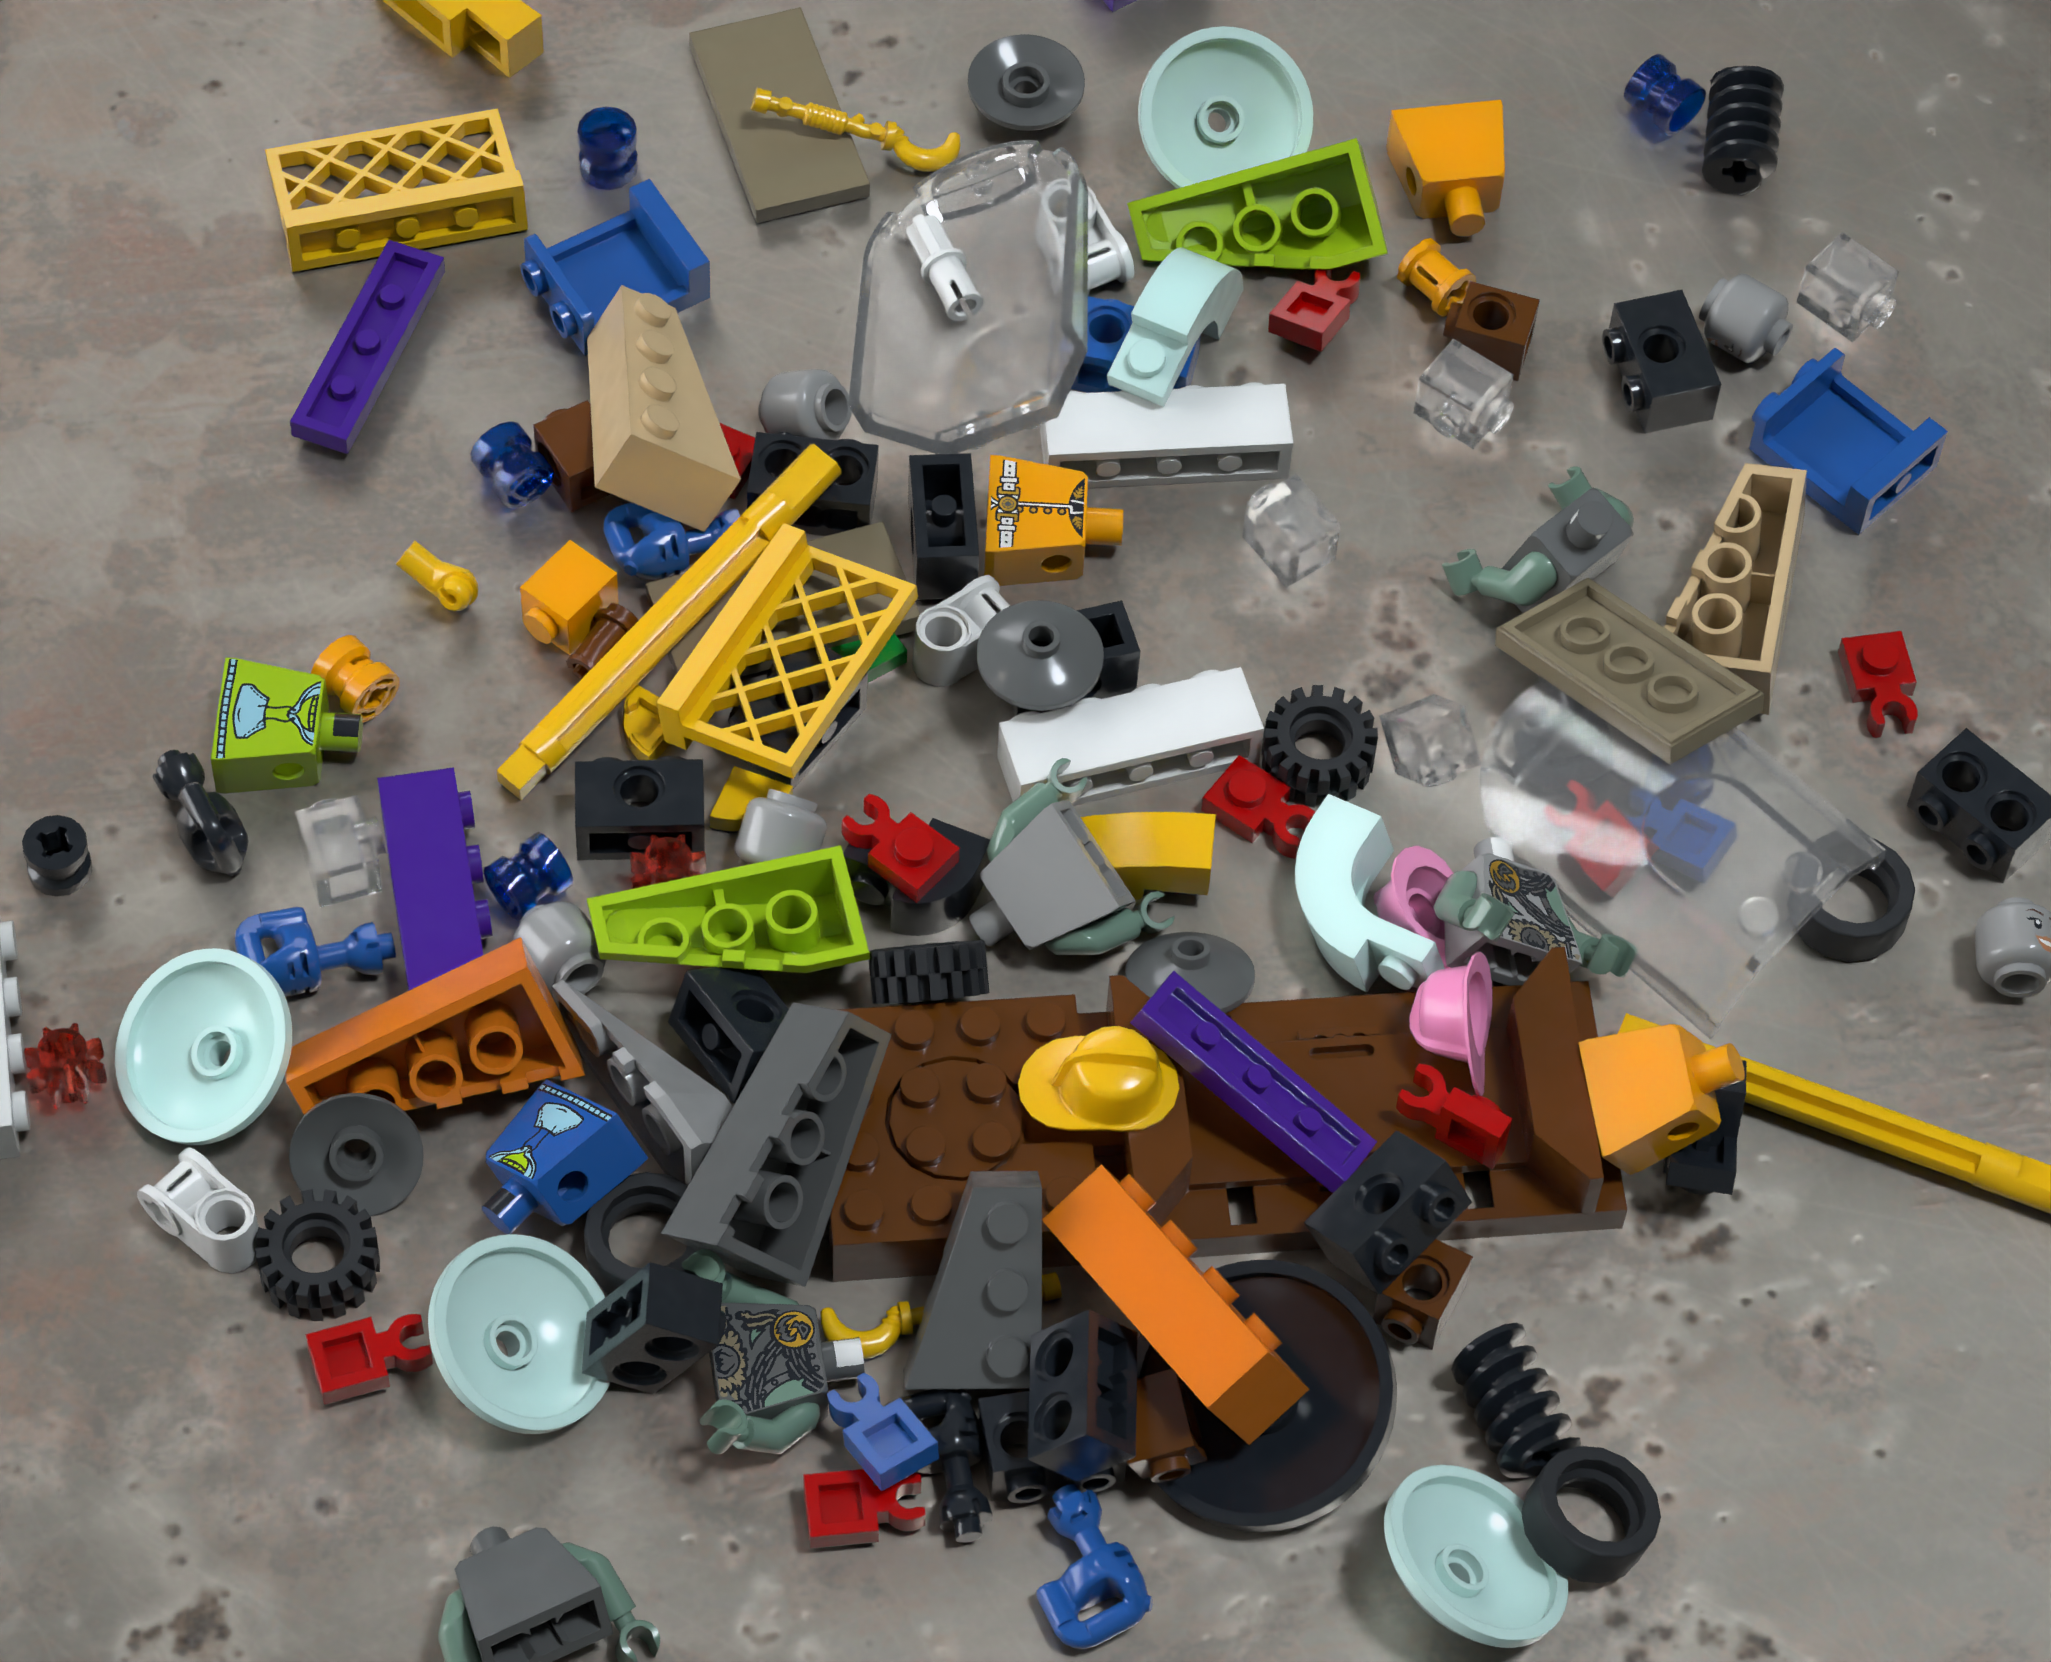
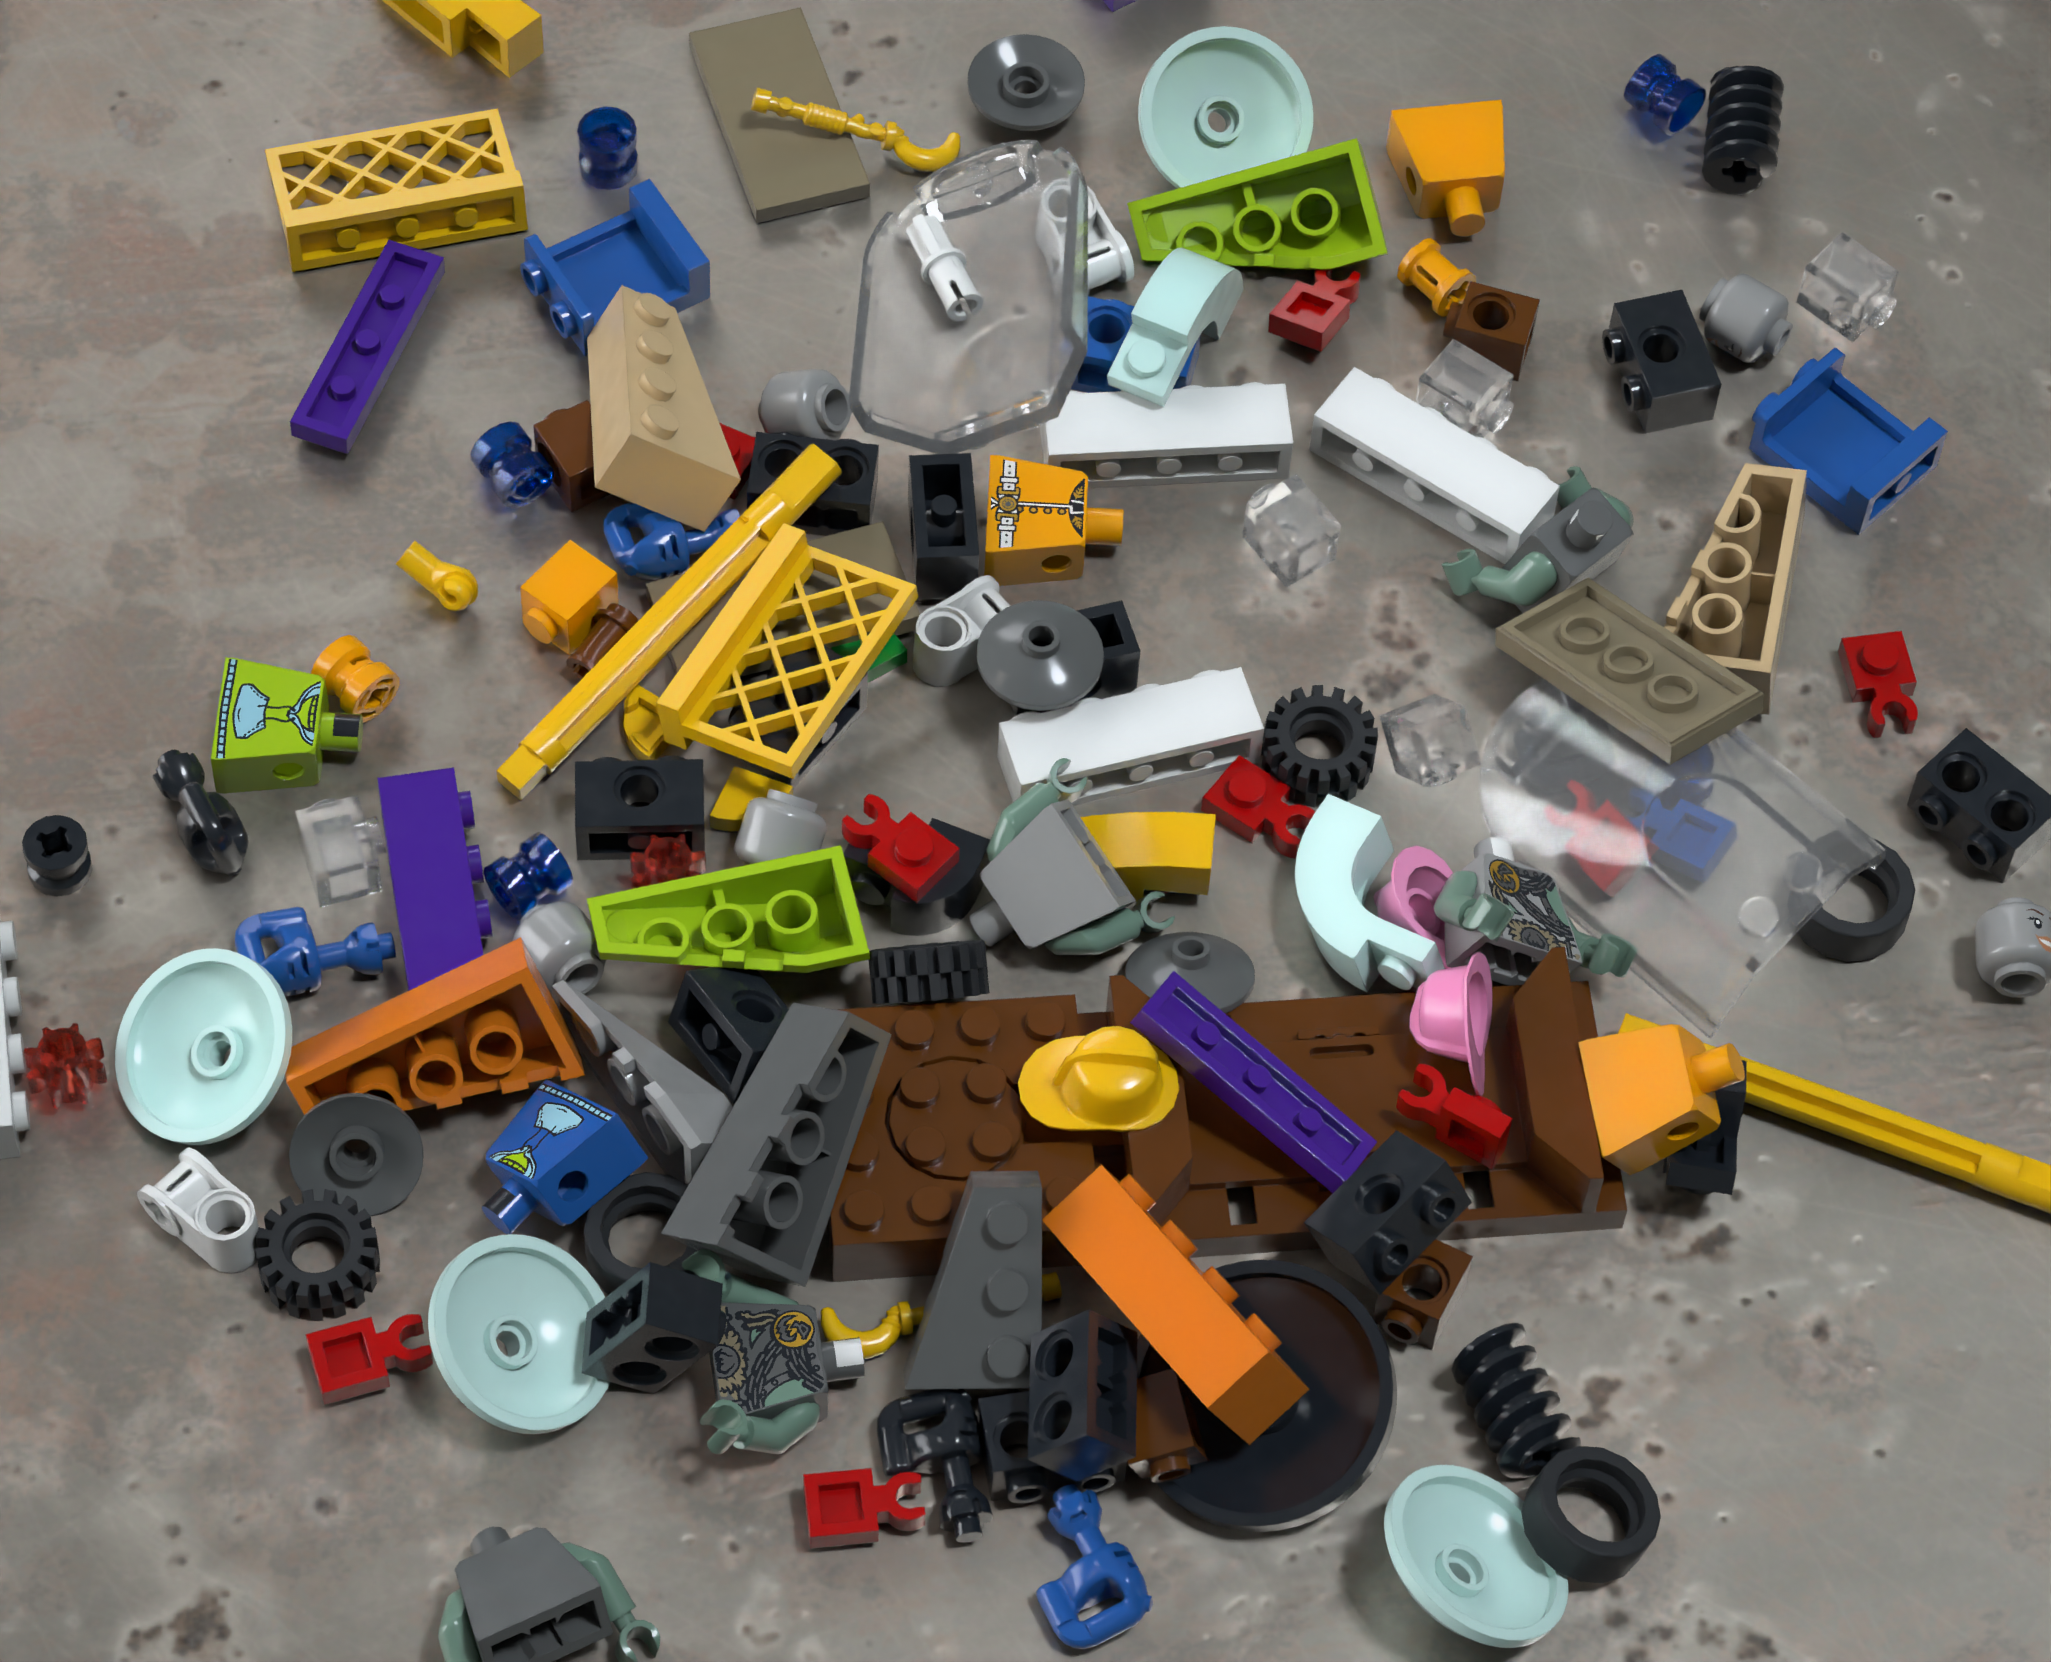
blue plate [827,1373,939,1491] -> none
none -> white brick [1309,367,1560,564]

